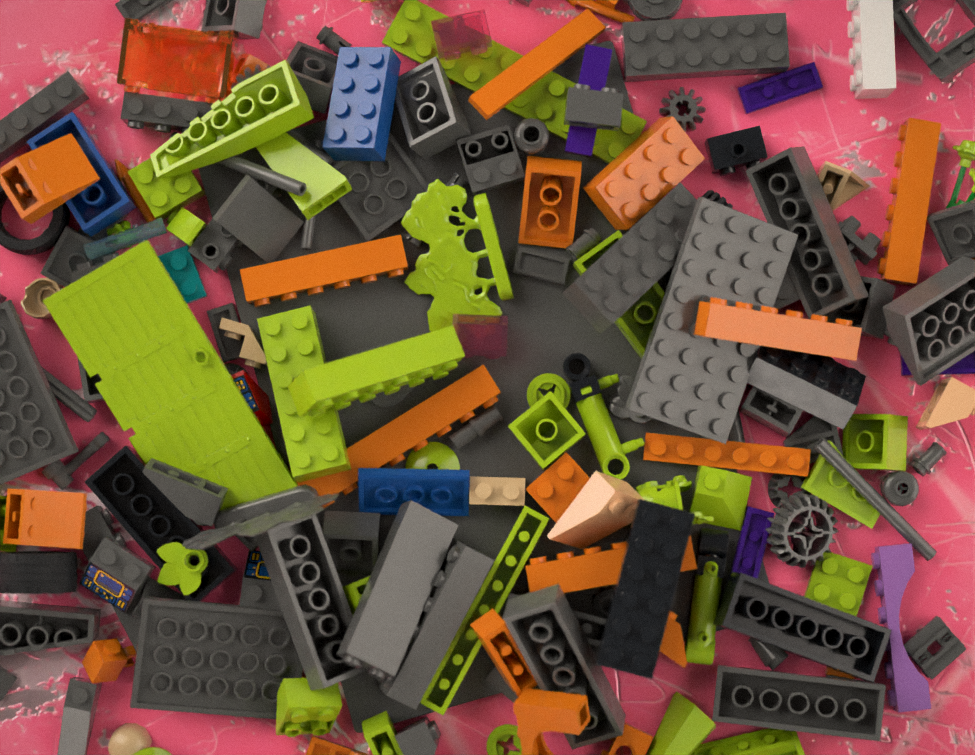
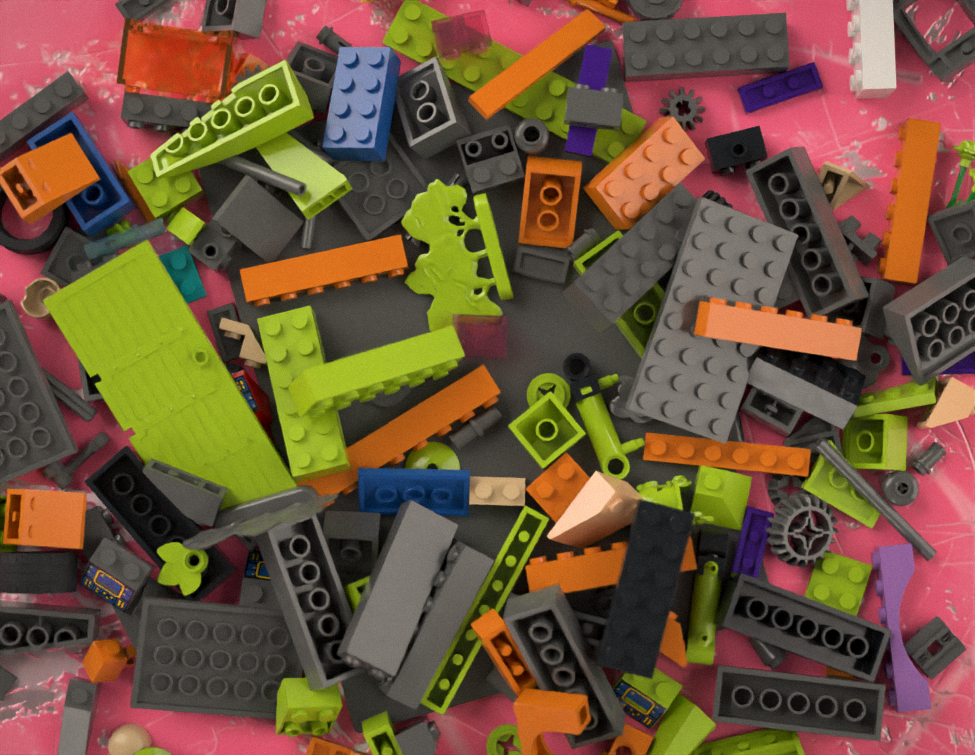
none -> slope [612,667,683,730]
none -> dark grey plate [836,335,890,389]
none -> lime wing [854,376,939,417]

